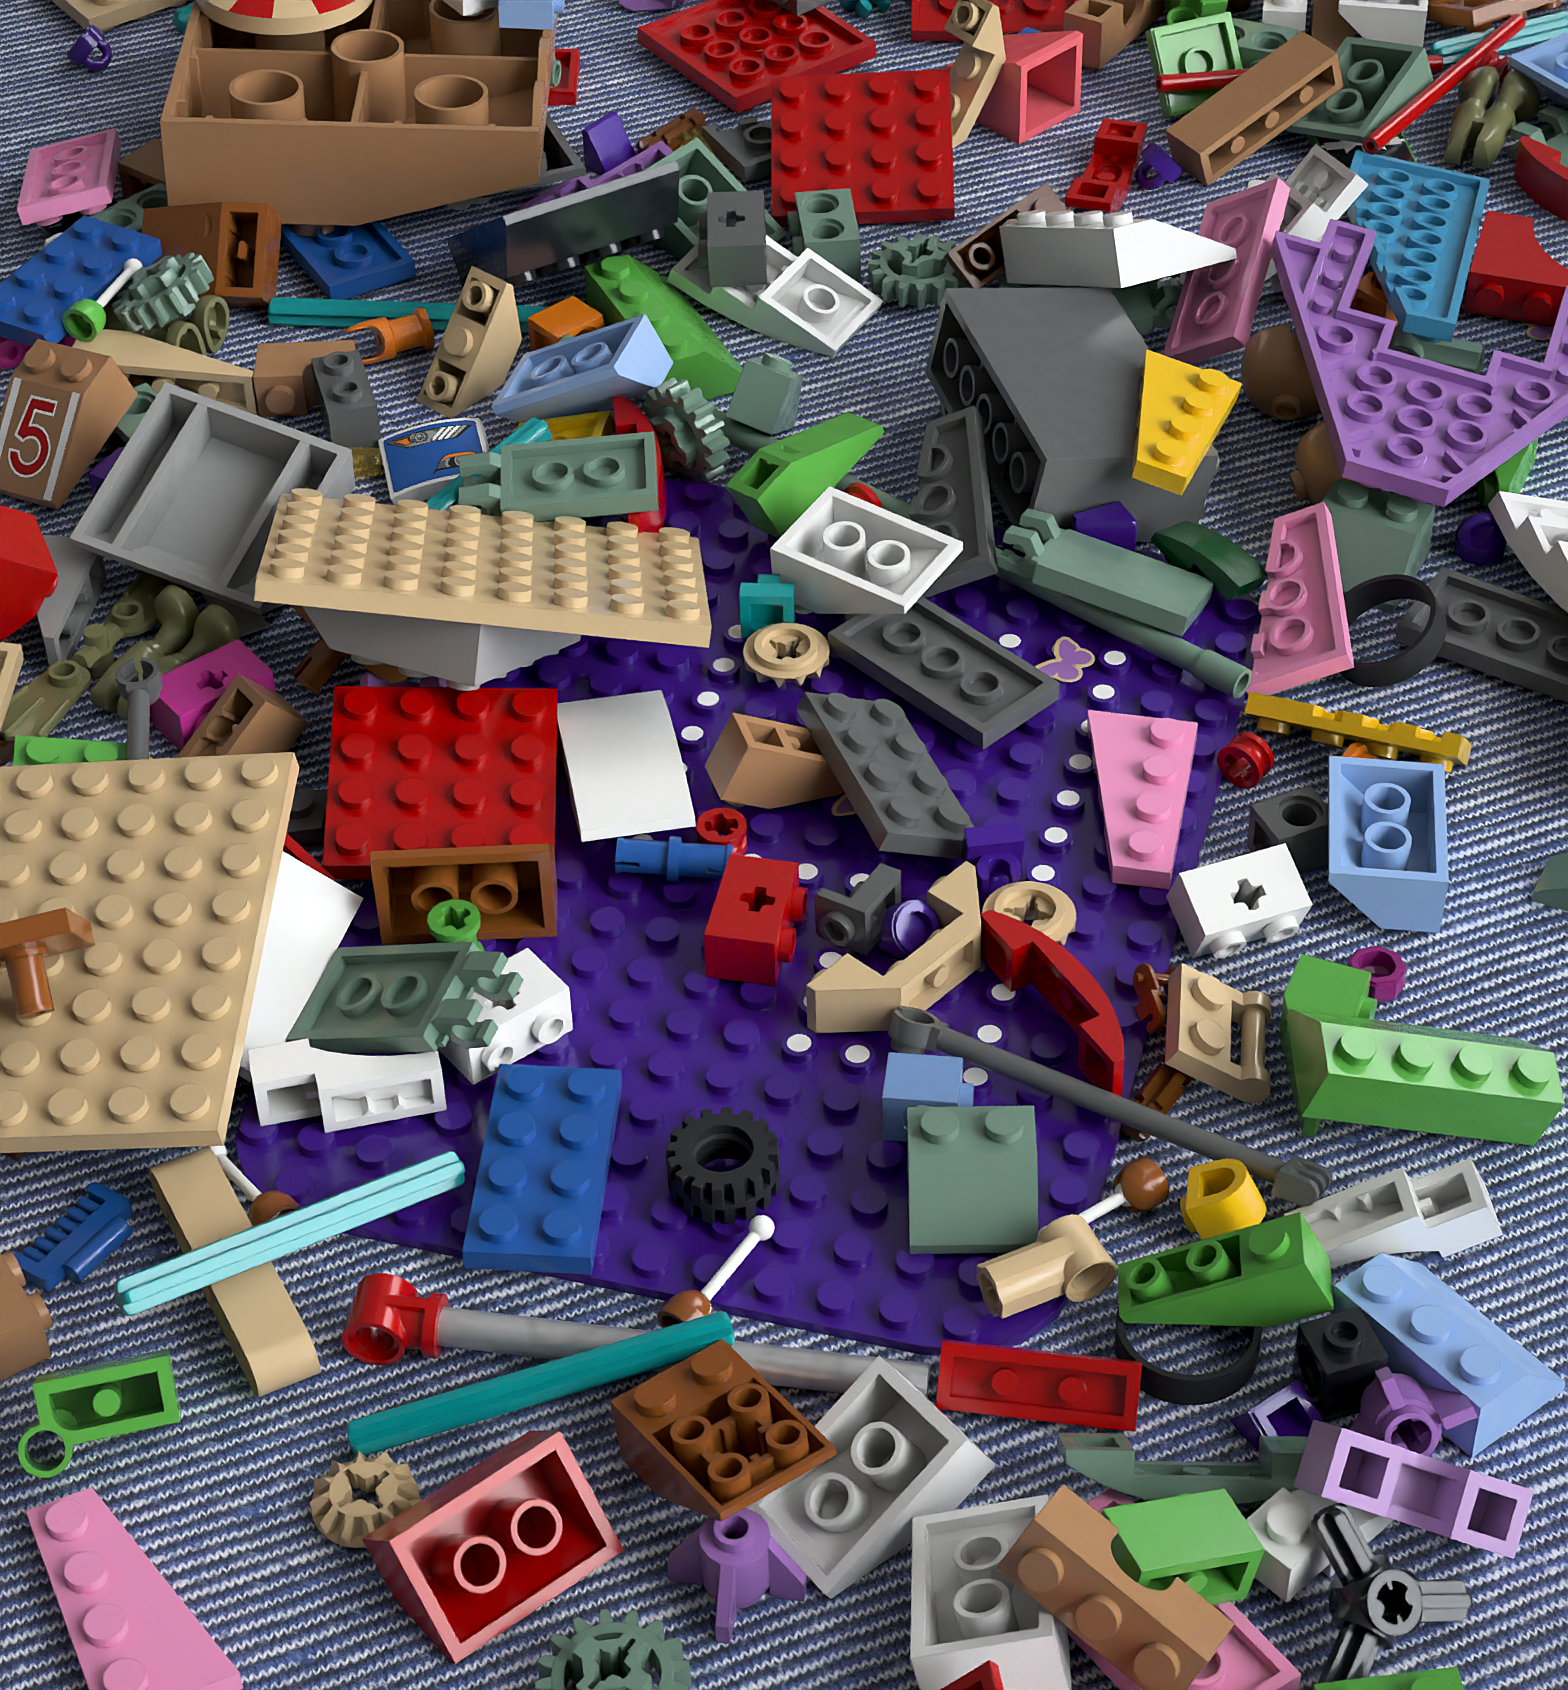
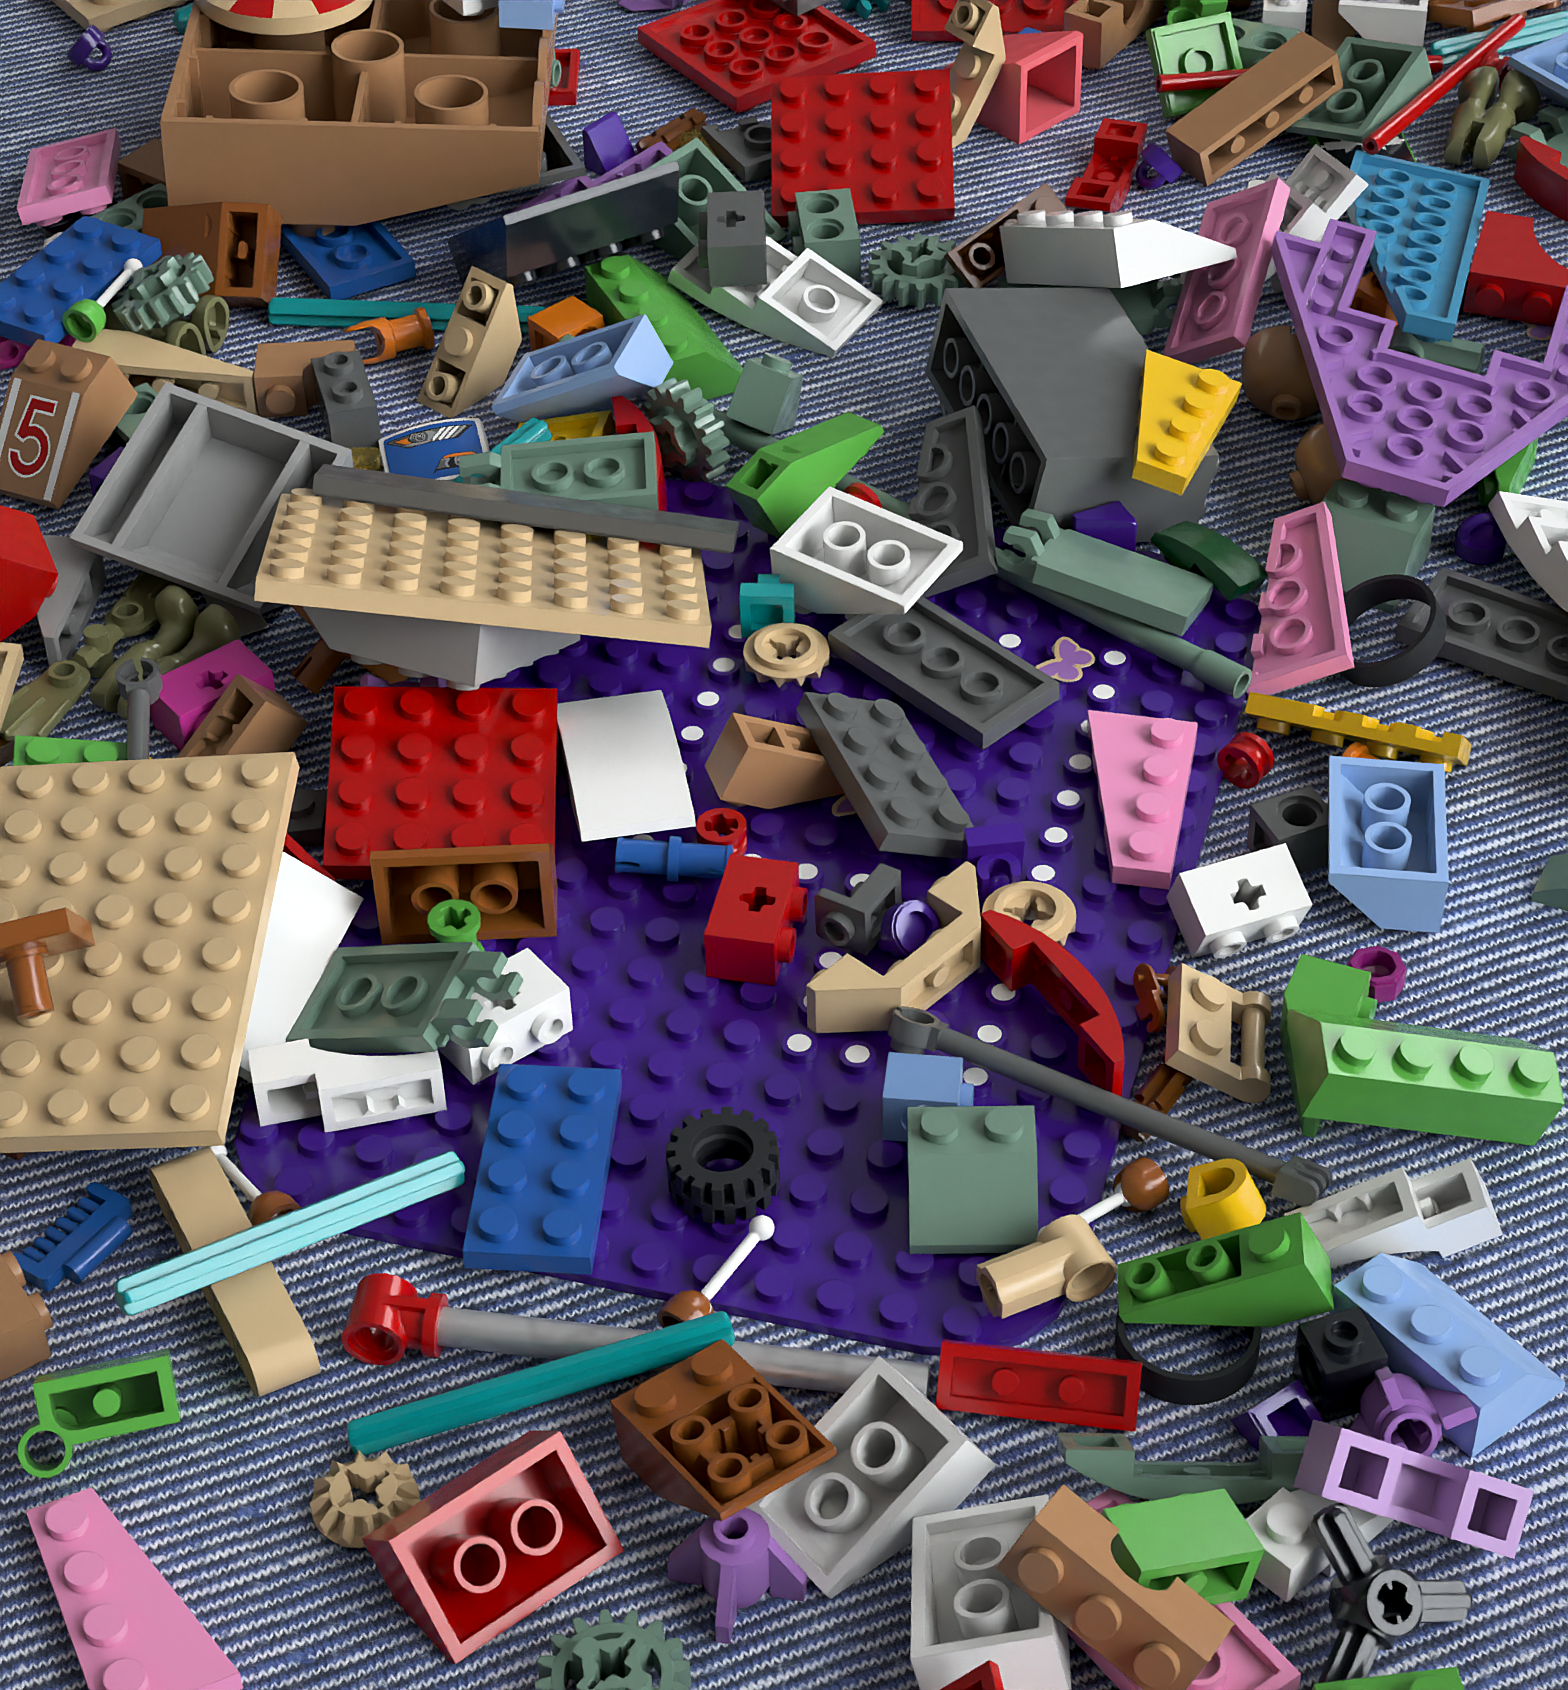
none -> dark grey tile [312,464,739,554]

